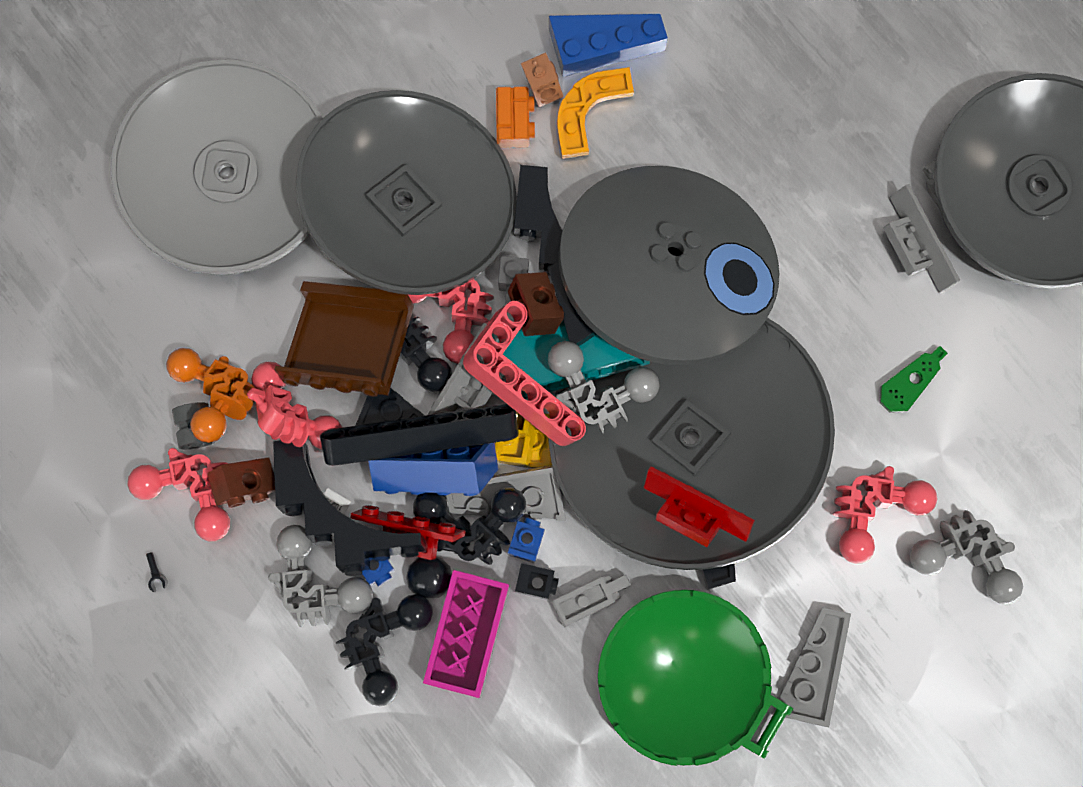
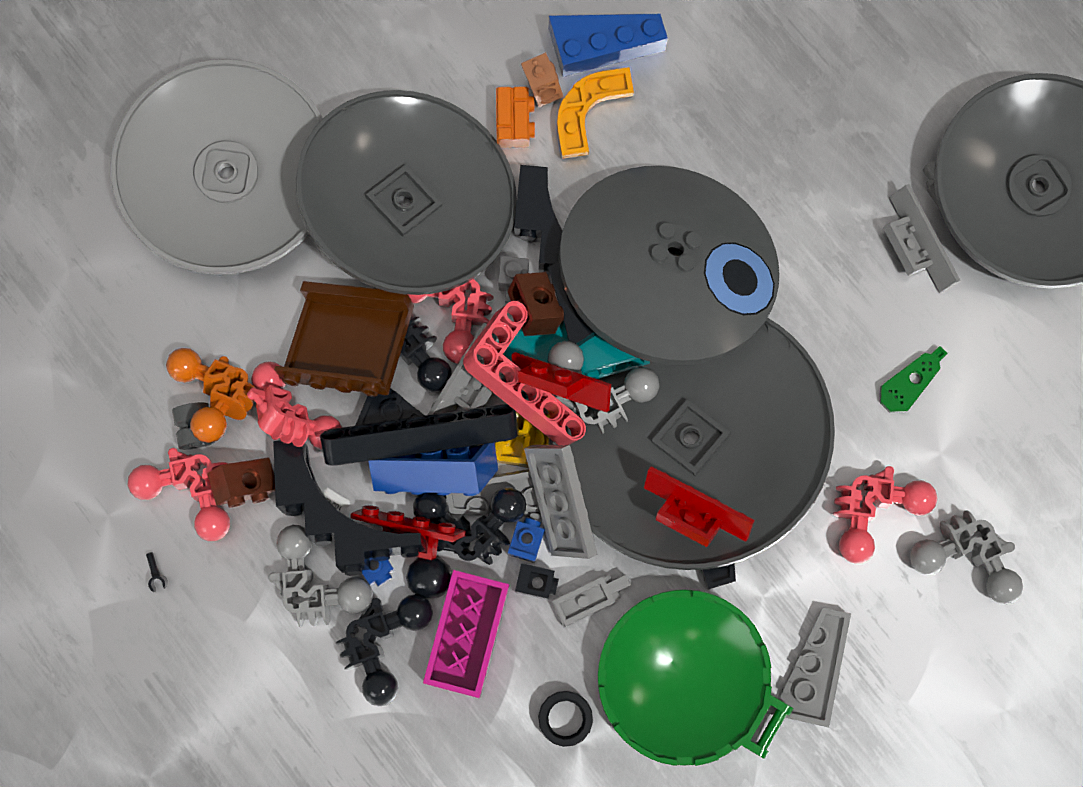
none -> red bracket [511,352,611,412]
none -> light grey plate [524,445,597,559]
none -> black tyre [538,691,593,747]

